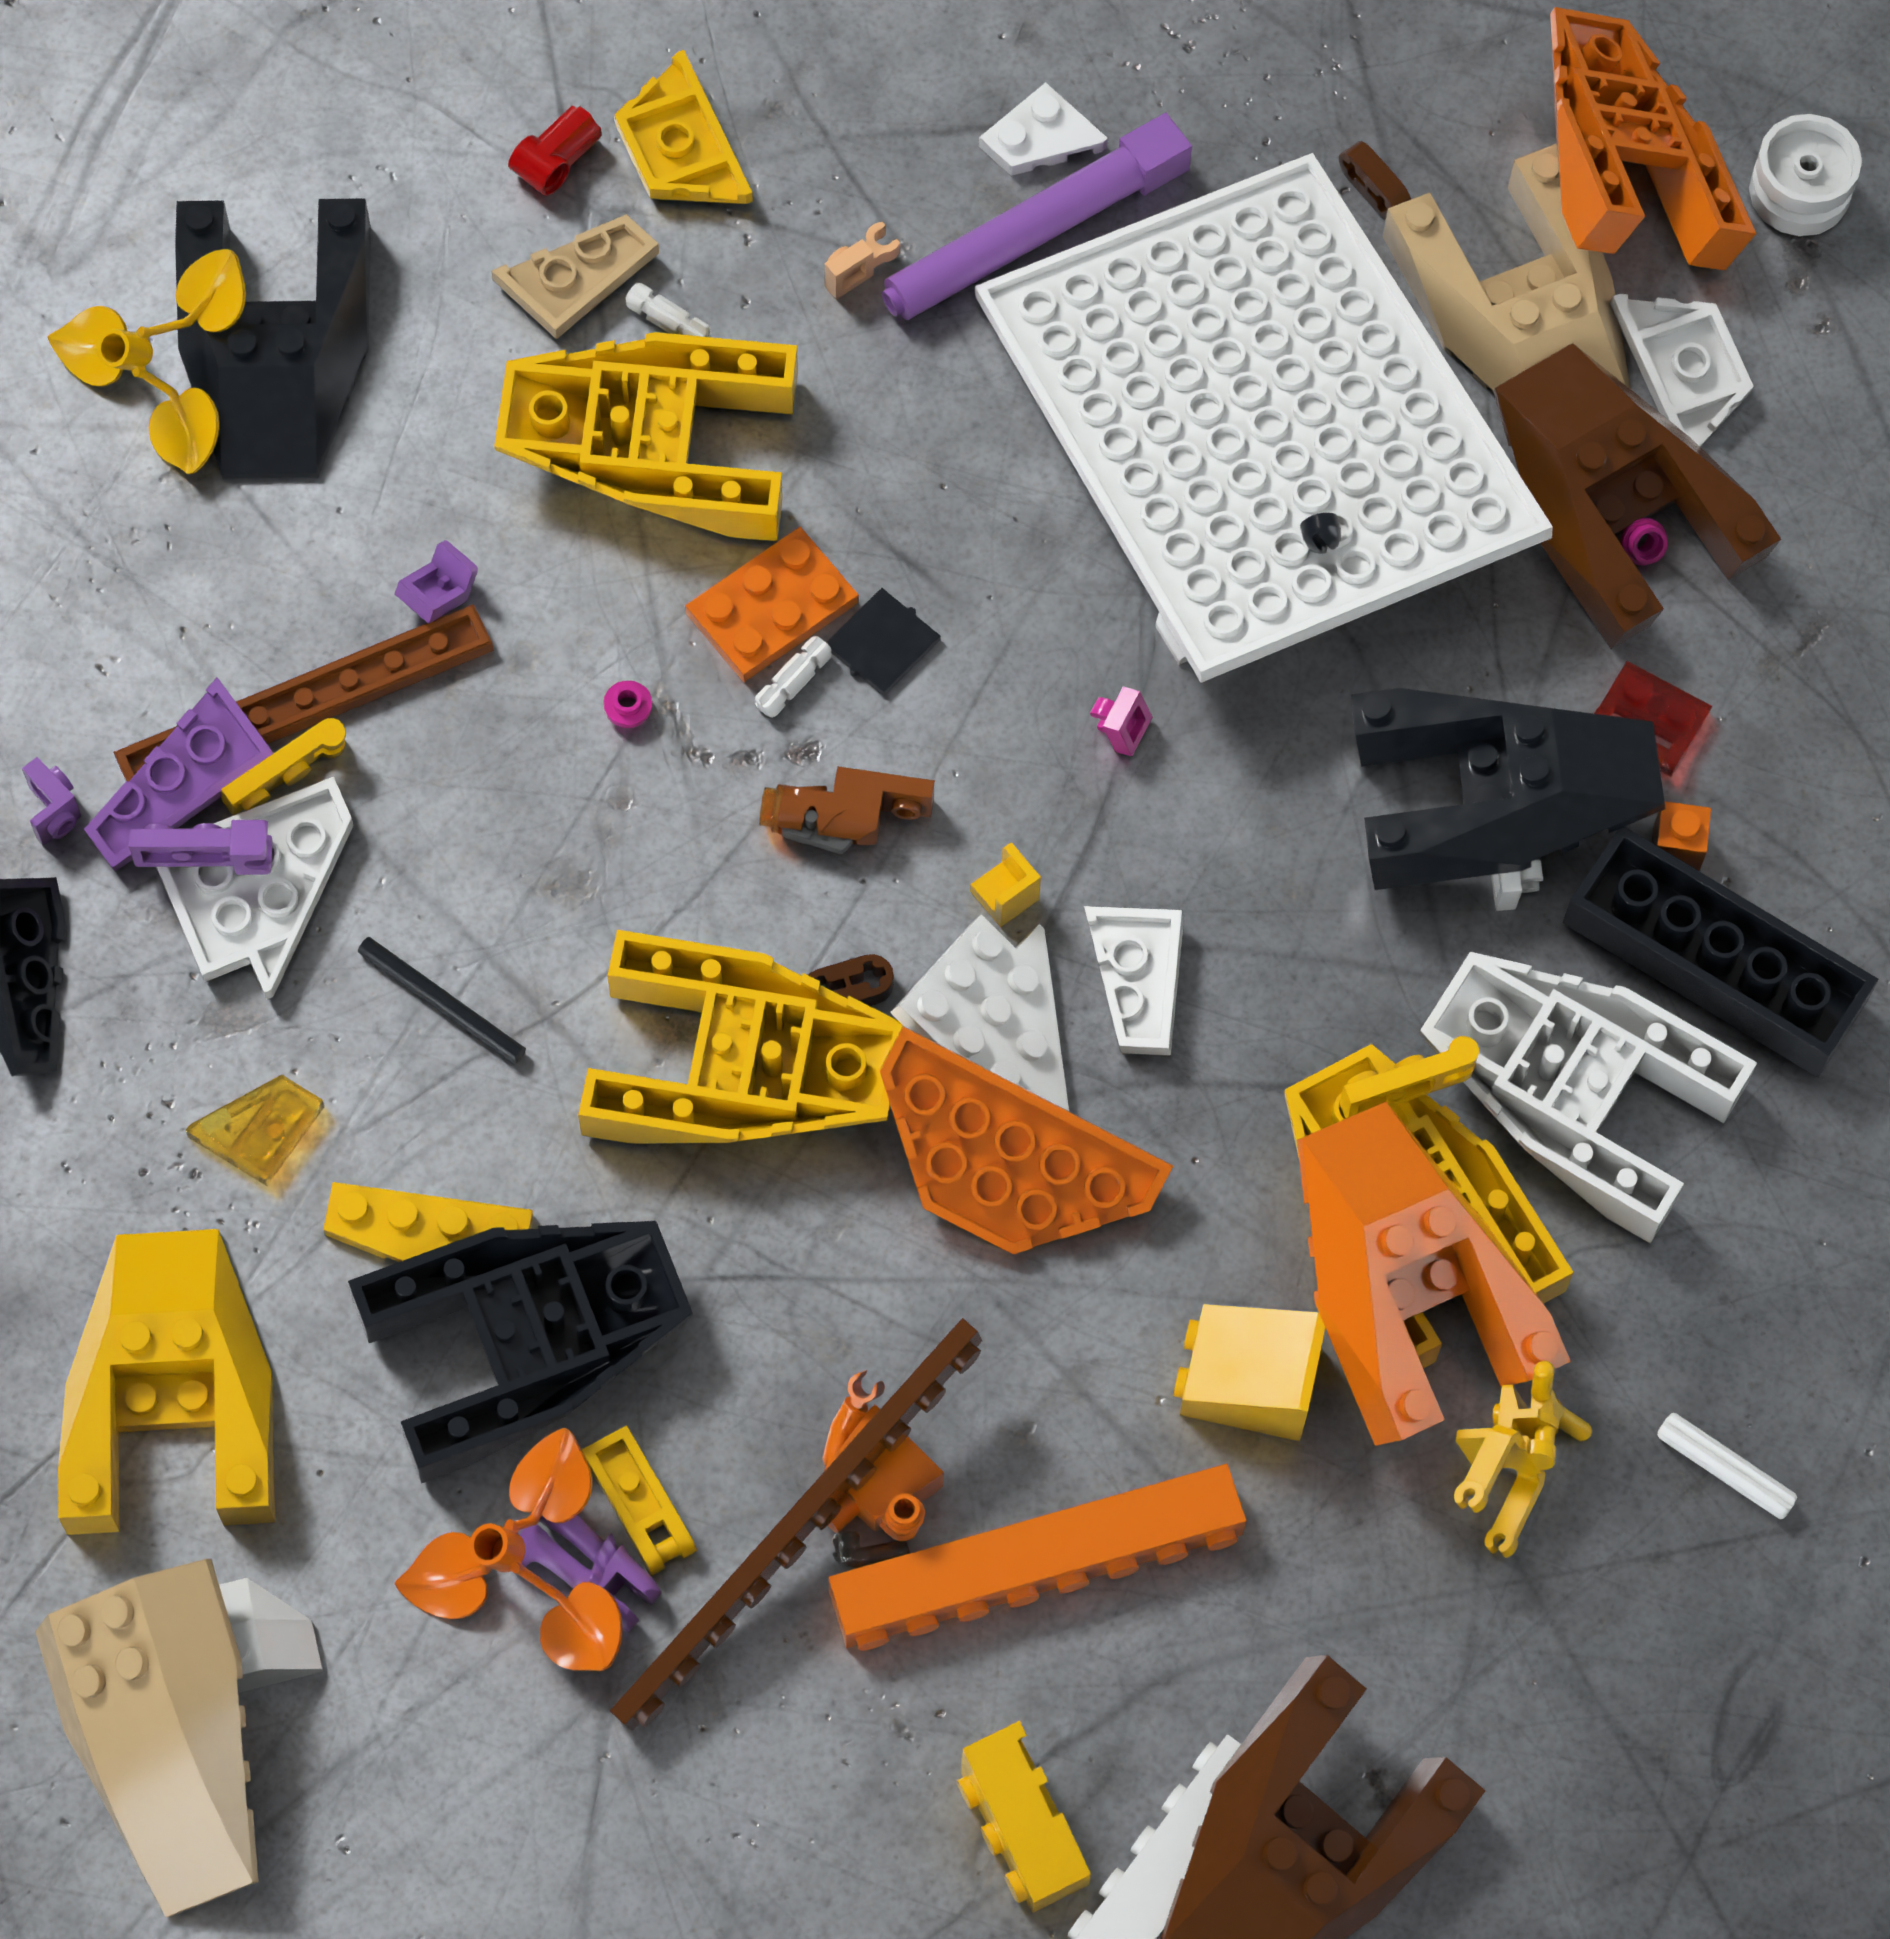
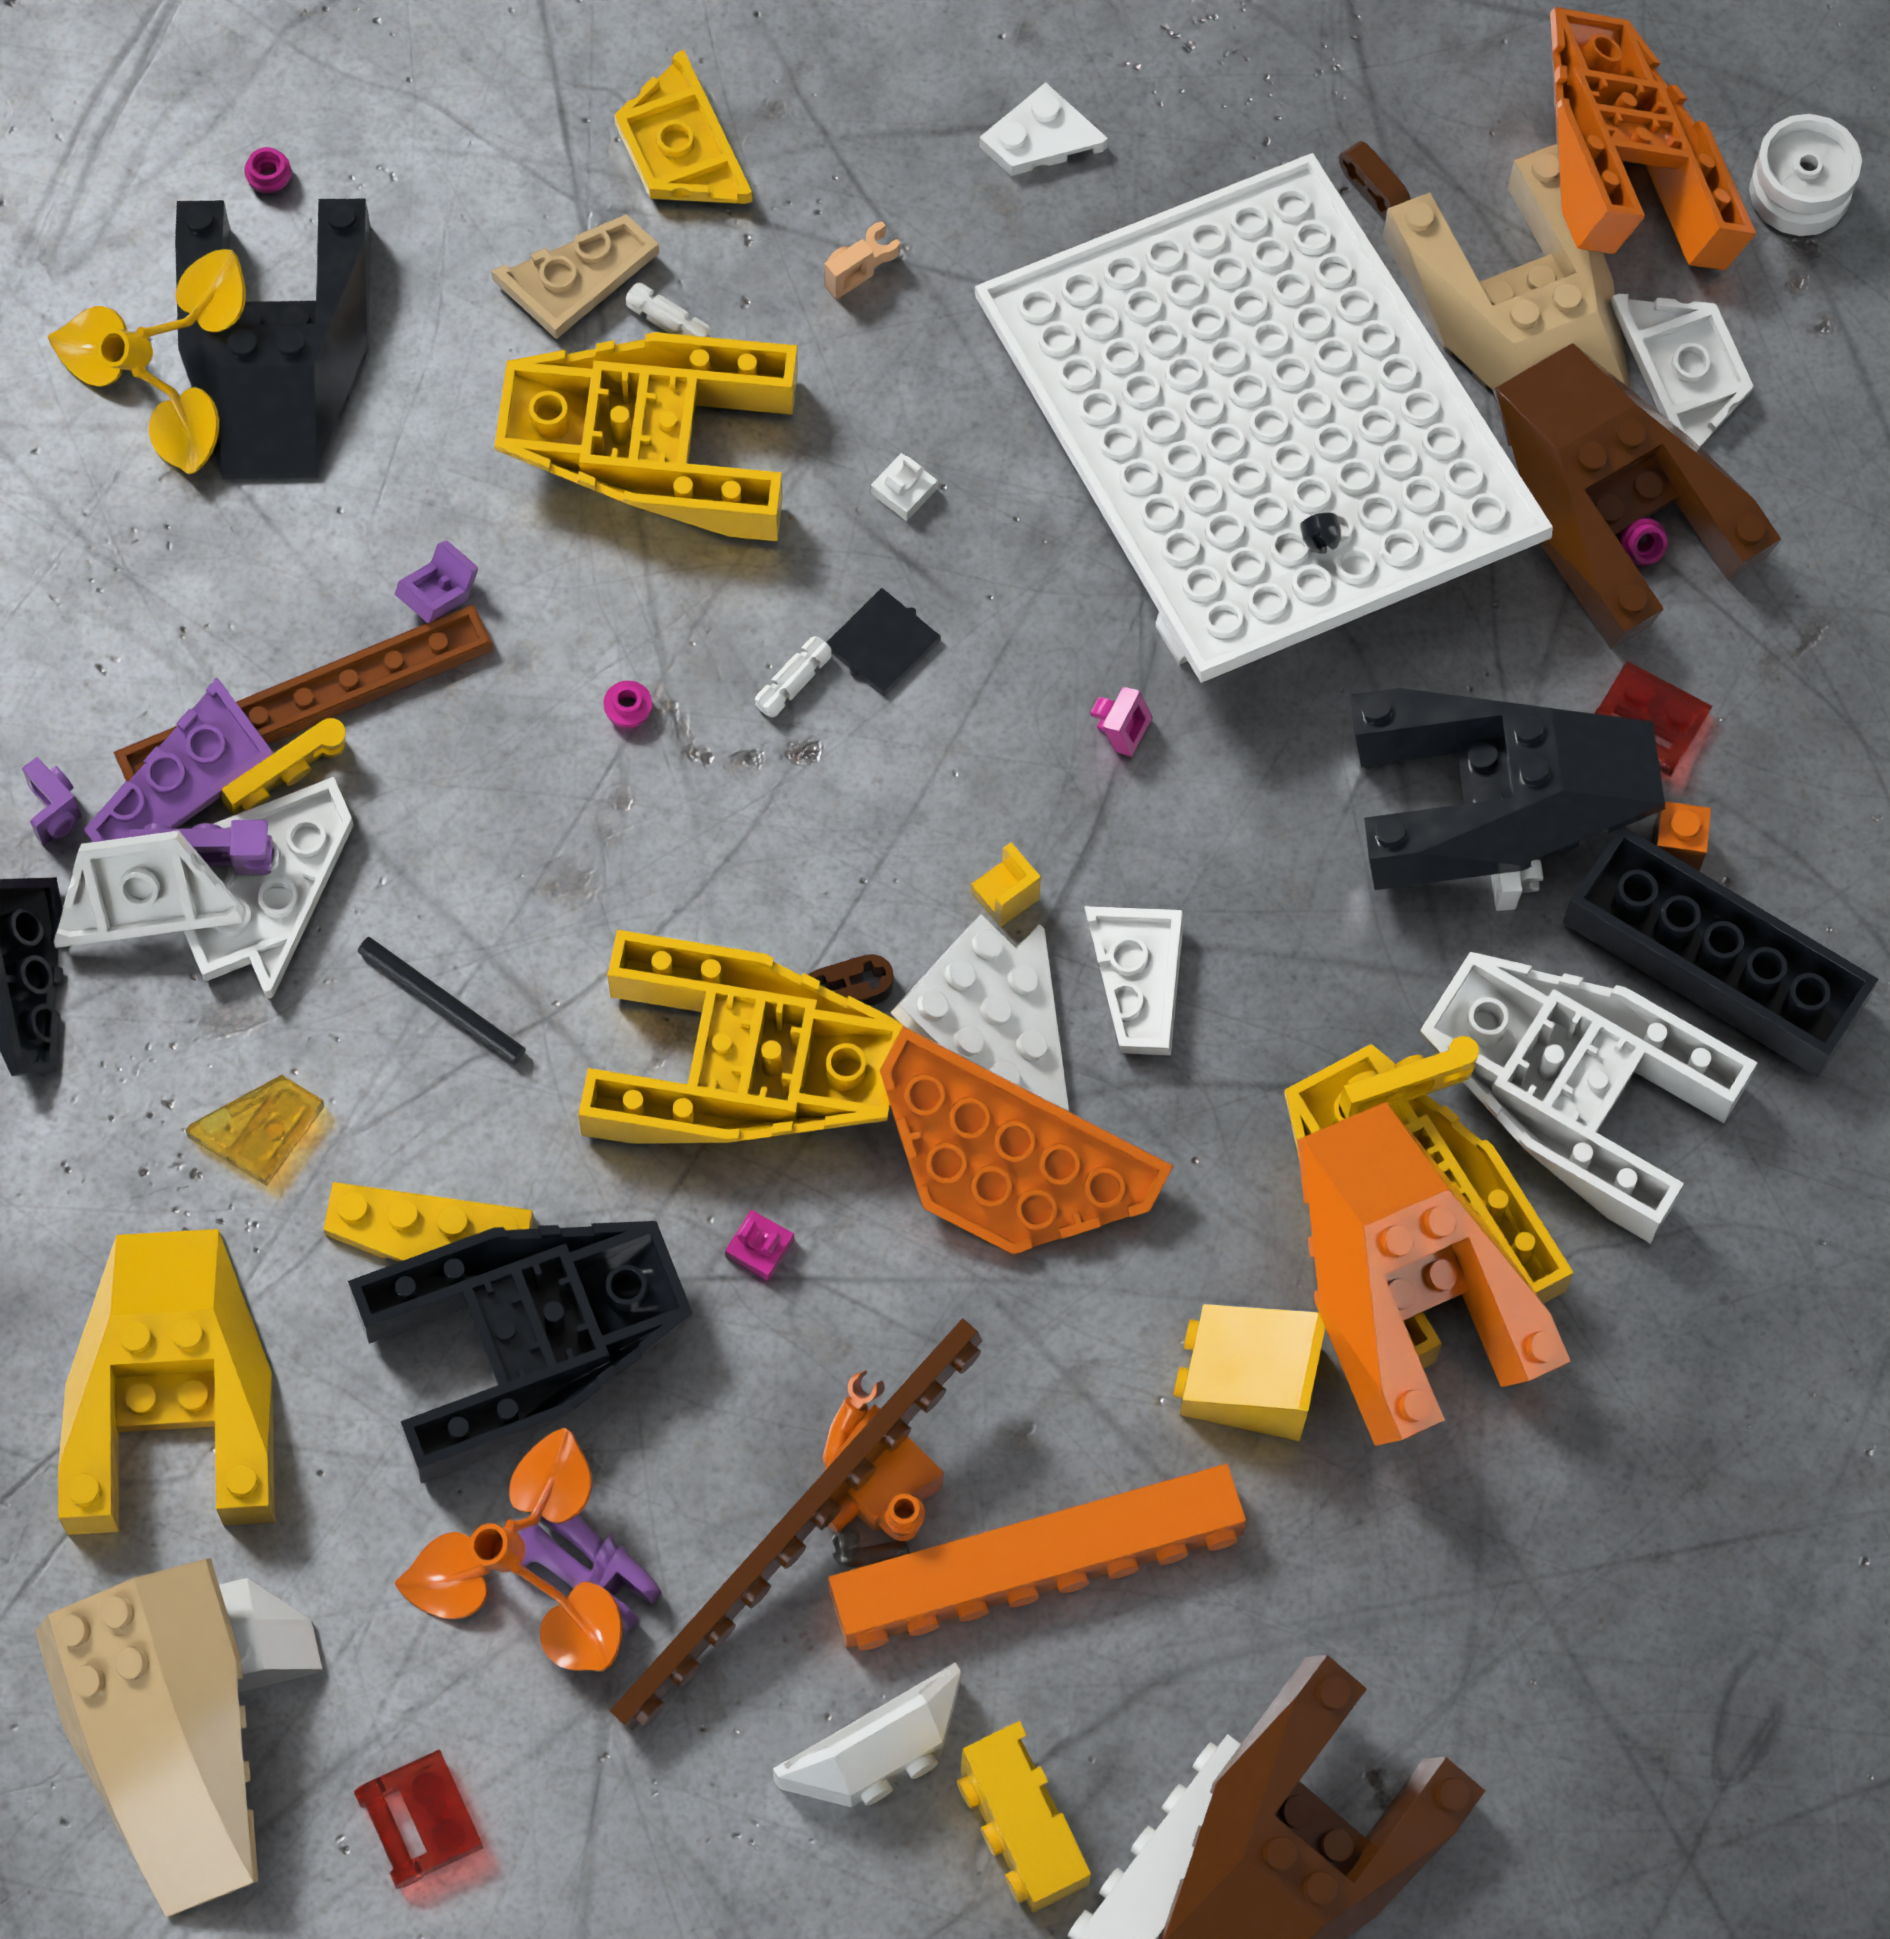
red piece [508,106,602,196] -> none
yellow plate [582,1425,697,1576] -> none
orange plate [685,527,859,682] -> none
dark orange plate [759,766,935,854] -> none
medium lavender brick [882,112,1192,320] -> none
yellow piece [1454,1361,1592,1558] -> none
white axle [1657,1413,1797,1519] -> none
none -> white wing [54,831,246,948]
none -> dark pink plate [244,147,292,193]
none -> clear red plate [354,1749,484,1889]
none -> dark pink tile [725,1210,795,1281]
none -> white wedge [773,1662,961,1807]
none -> white tile [870,453,938,521]

